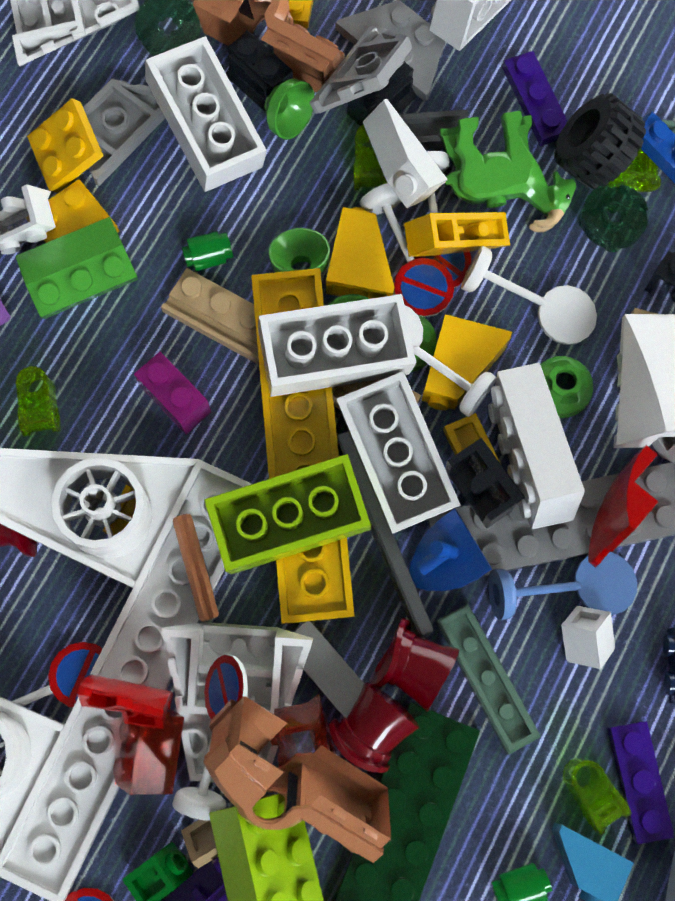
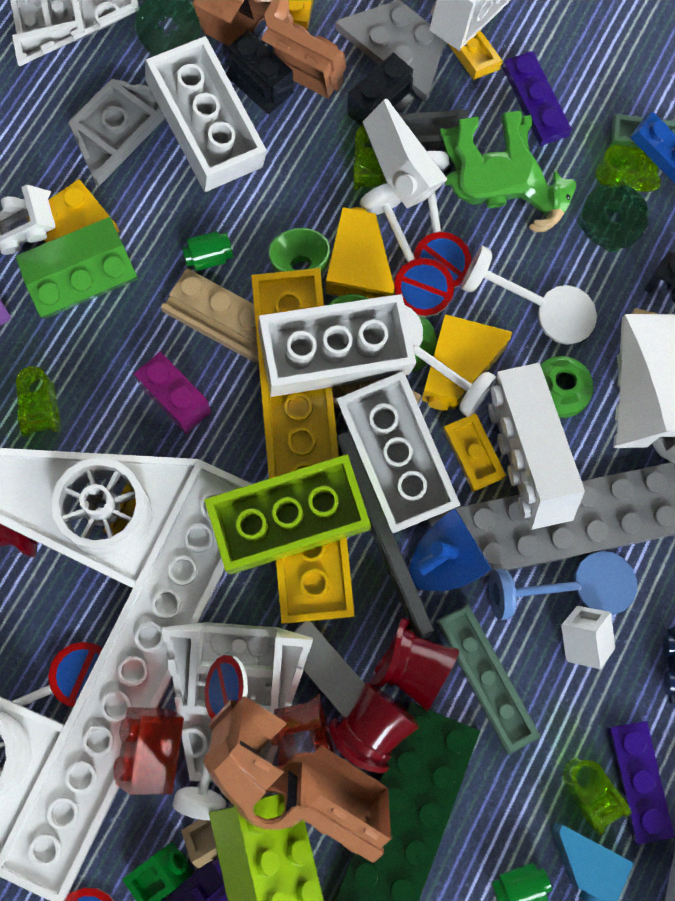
yellow plate [27,98,103,193] -> none
red slope [78,674,173,729] -> none
nougat axle [173,514,219,621] -> none
bright green piece [264,78,314,140] -> none
light grey wing [309,26,413,114] -> none
yellow slope [404,212,510,257] -> none
black window [445,438,525,529] -> none
black tyre [554,93,646,189] -> none
red slope [588,445,658,568] -> none
none -> yellow plate [447,30,503,80]

